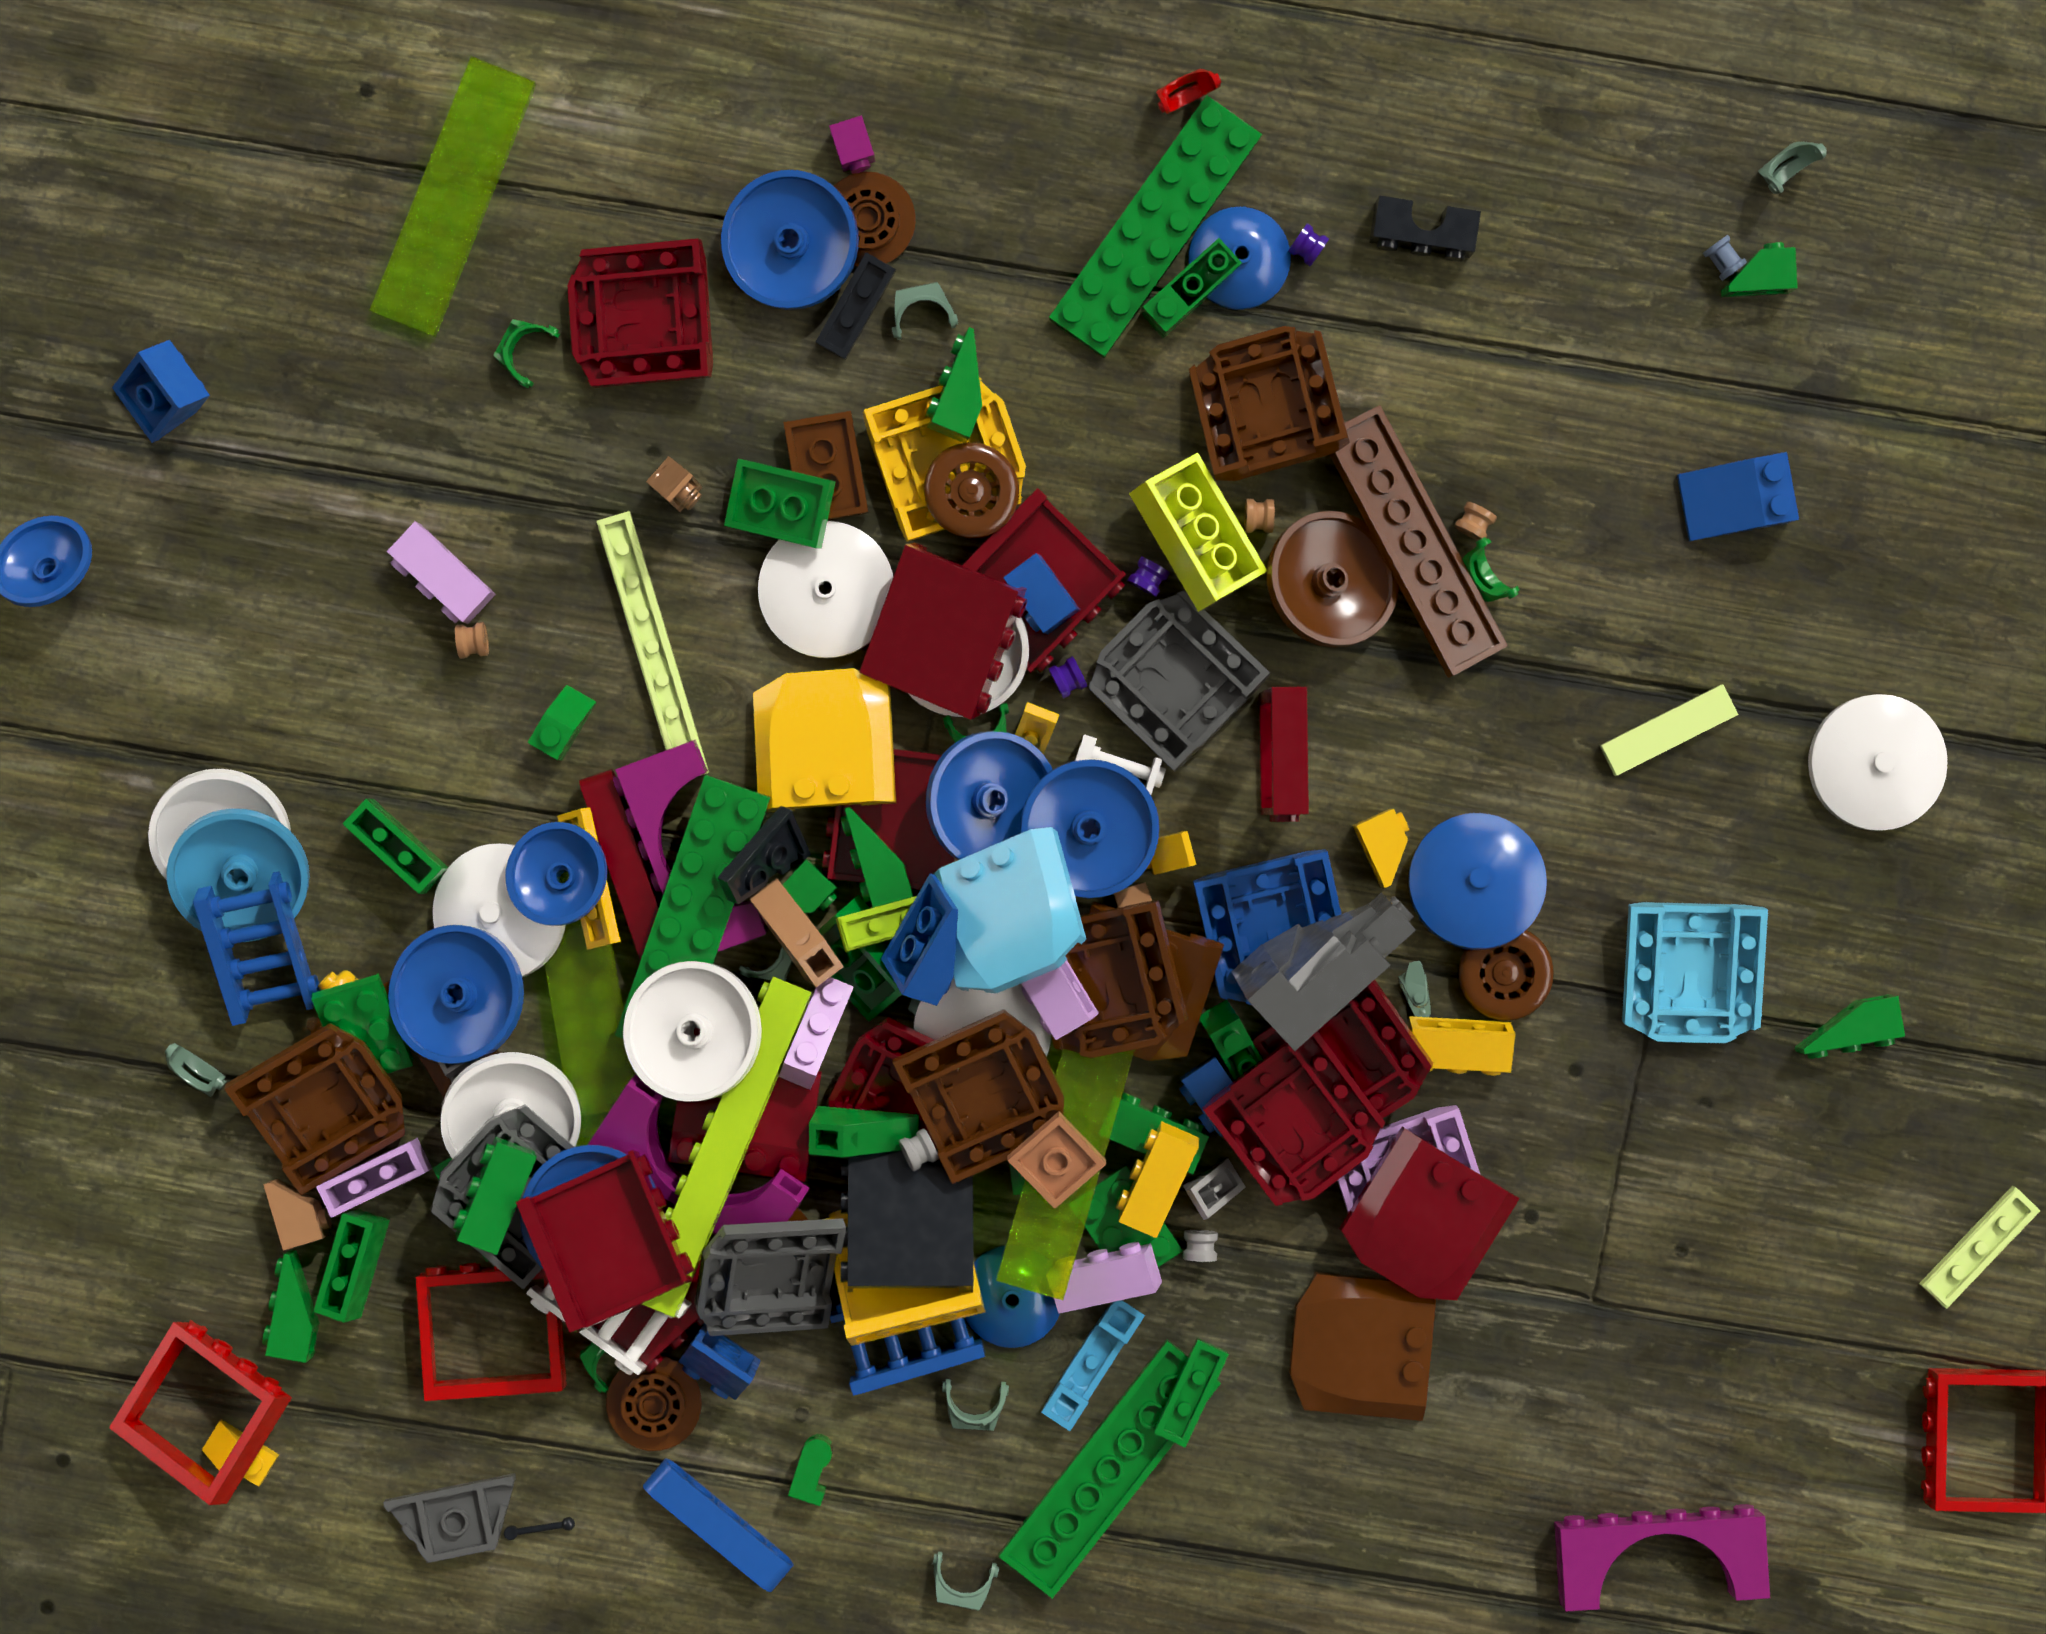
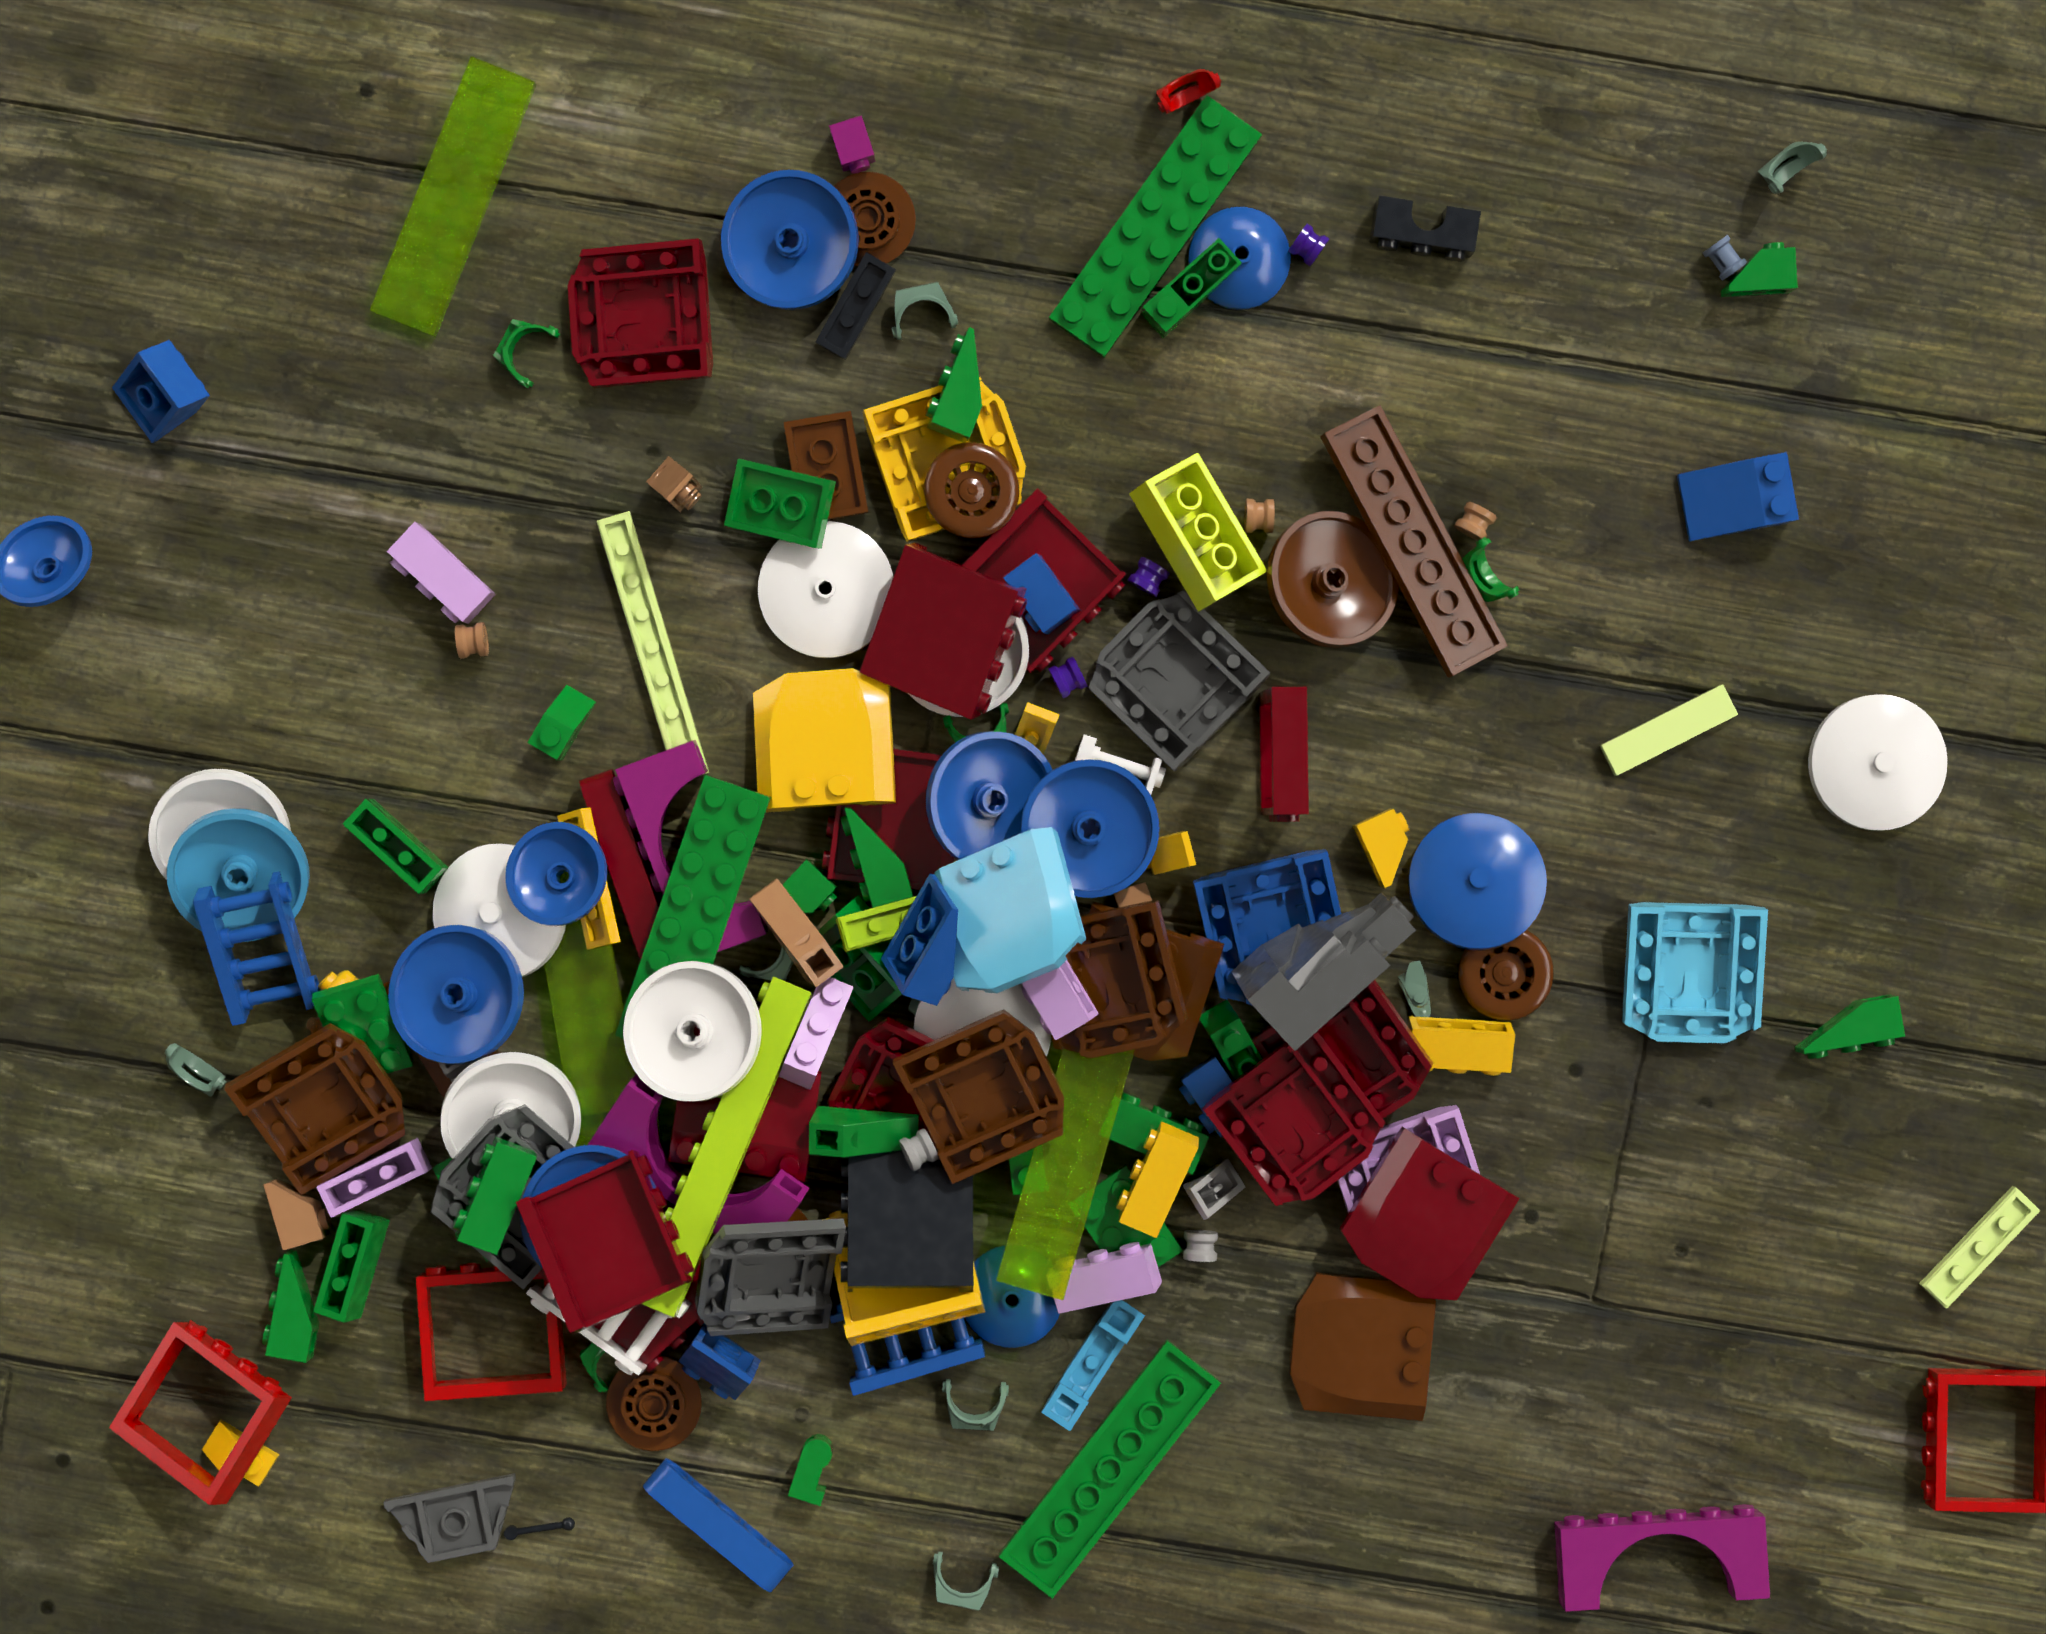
black wing [717,806,811,904] -> none
nougat plate [1007,1111,1106,1209] -> none
green plate [1154,1338,1229,1448] -> none
reddish brown wedge [1189,326,1350,481] -> none

